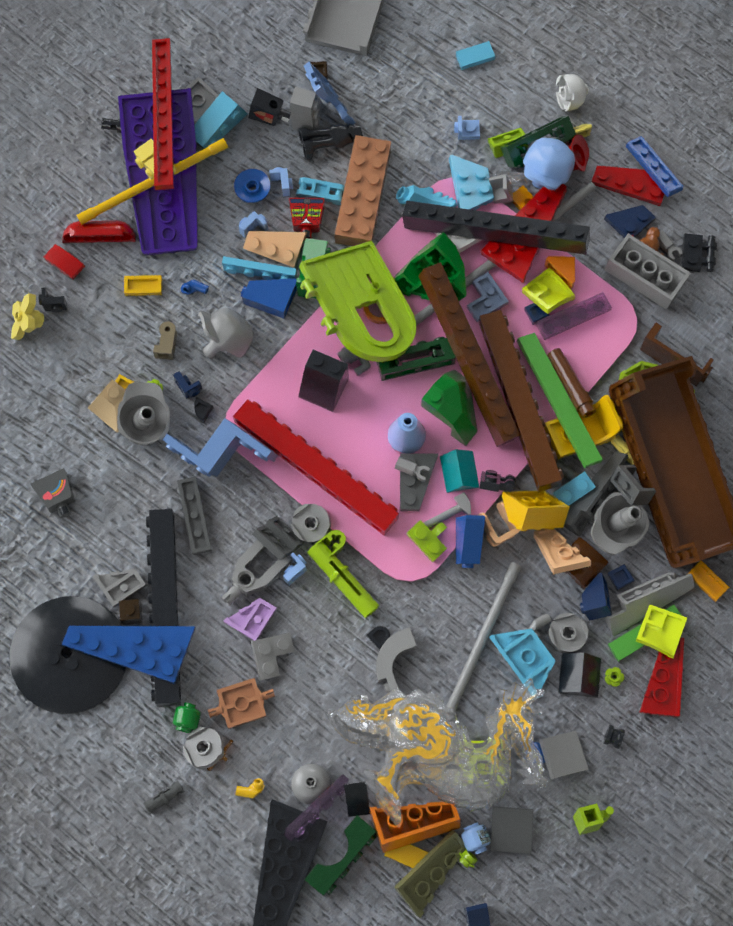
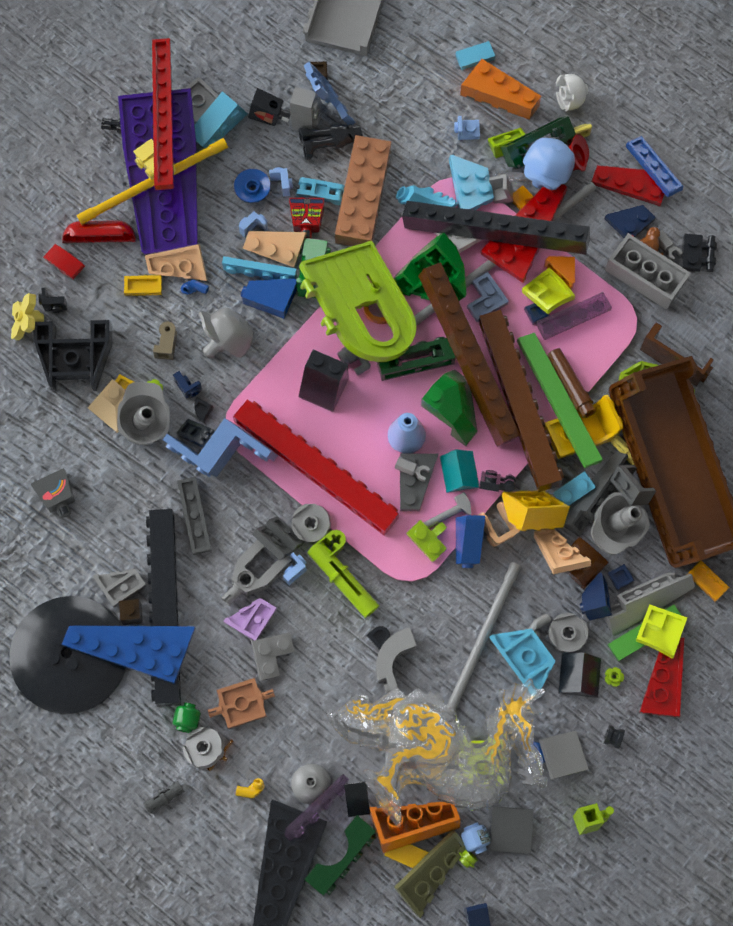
none -> black wedge [33,320,113,392]
none -> light nougat wing [145,244,208,281]
none -> black hinge [176,419,215,448]
none -> orange wedge [460,59,541,120]

